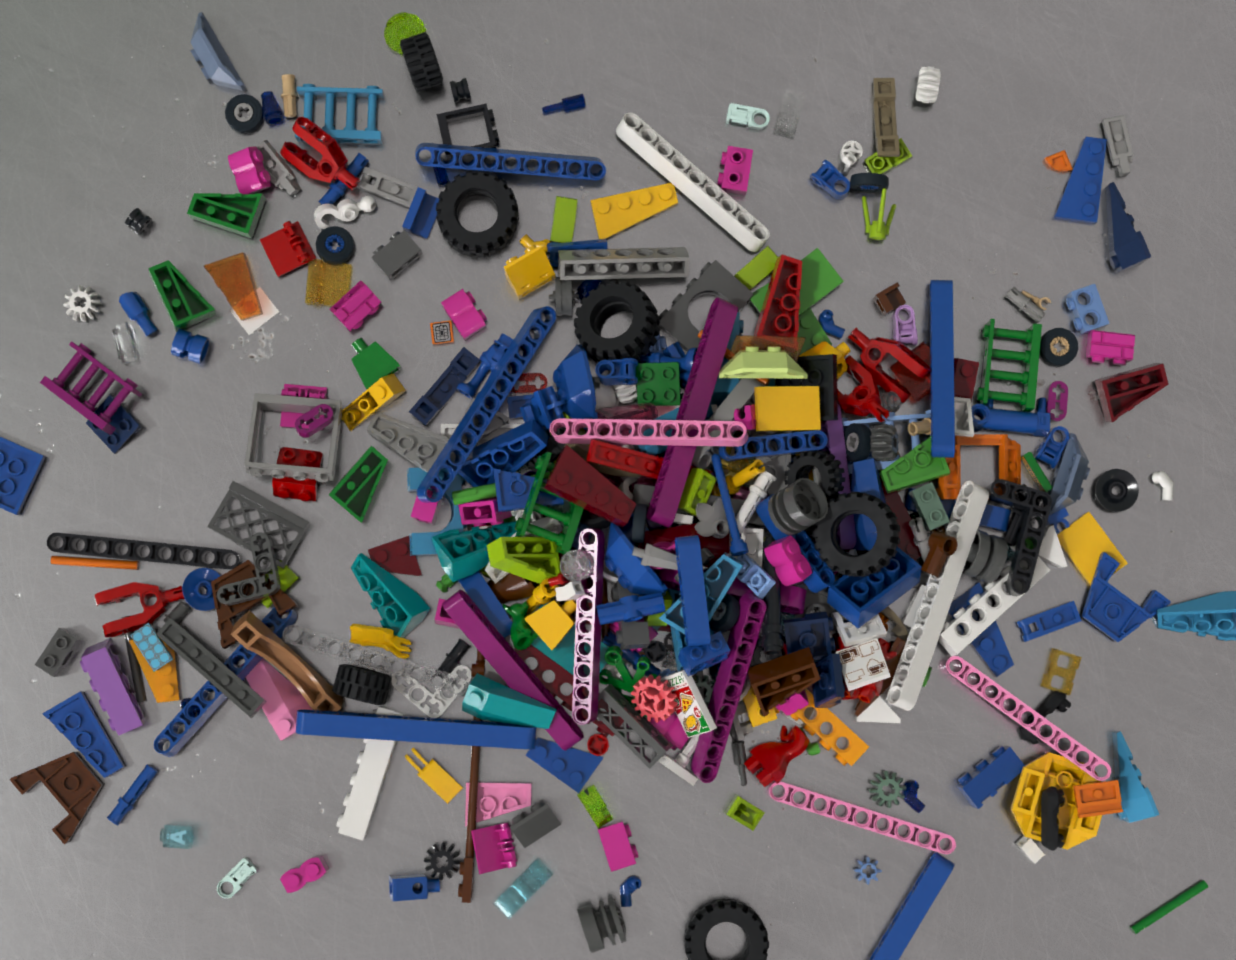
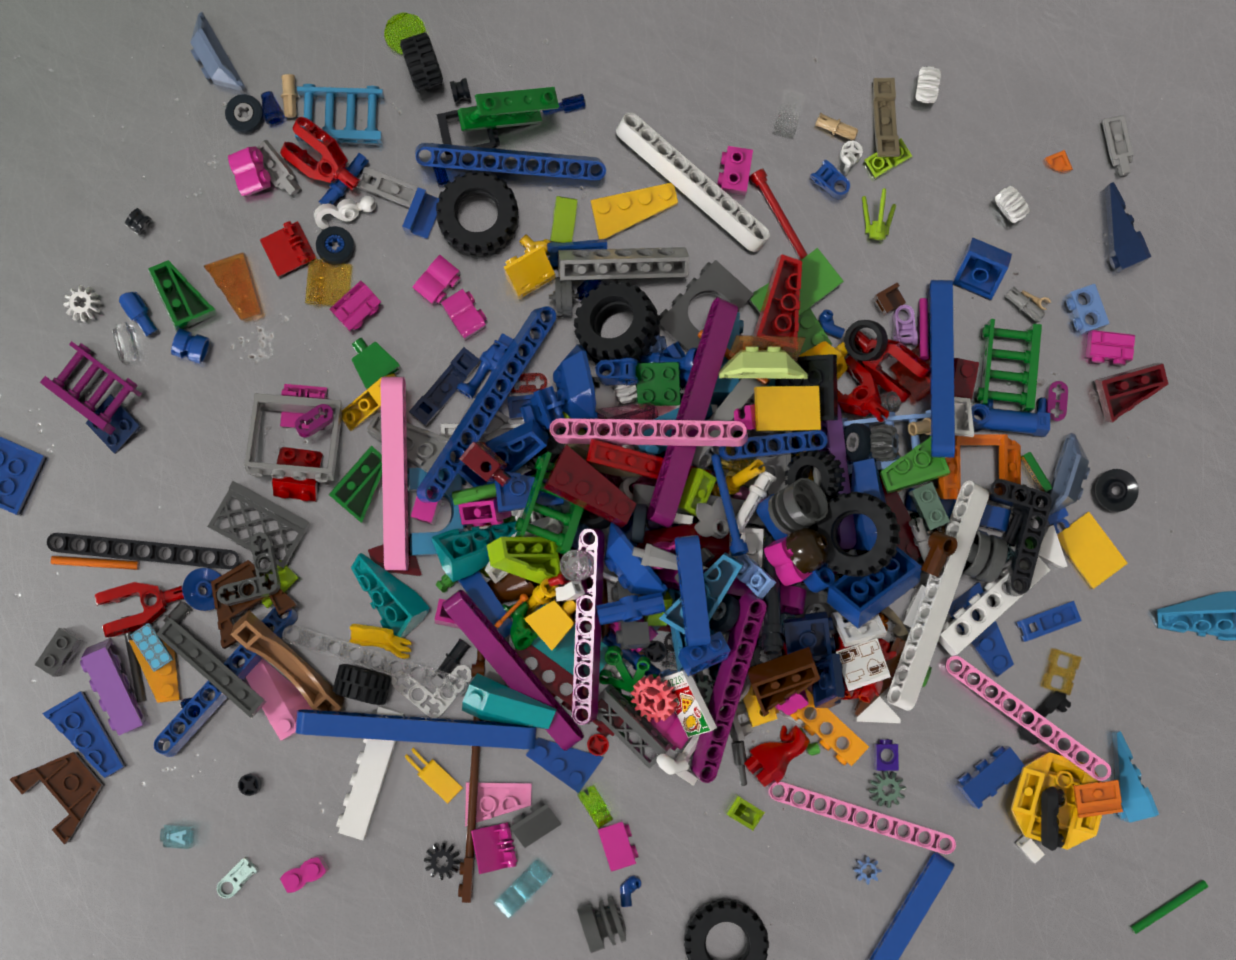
blue pin [107,764,158,826] -> none
green wedge [187,193,266,239] -> none
white sticker [230,287,279,335] -> none
dark grey brick [371,230,422,280] -> none
blue torso [389,874,440,901] -> none
tile [430,320,454,345] -> none
light aqua piece [726,103,770,130] -> none
lime slope [734,245,778,290] -> none
black bush [850,173,889,192] -> none
clear blue arm [904,780,926,813] -> none
blue piece [1034,426,1069,469] -> none
black bush [1040,328,1078,366] -> none
blue wing [1054,136,1107,224] -> none
blue wing [1081,552,1171,642] -> none
white arm [1152,471,1174,501] -> none
none -> black wheel [238,773,262,796]
none -> bright pink beam [381,377,409,570]
none -> dark pink brick [412,255,461,305]
none -> green fence [457,87,559,131]
none -> dark red torso [459,442,512,487]
none -> orange hinge [494,593,528,628]
none -> white arm [656,753,689,775]
none -> red piece [749,168,808,260]
none -> dark brown cylinder [786,528,829,574]
none -> tan axle [815,113,858,140]
none -> black tyre [844,320,888,361]
none -> dark purple brick [874,739,899,771]
none -> dark pink bar [919,298,929,360]
none -> blue slope [953,238,1012,300]
none -> white gear [995,186,1030,223]

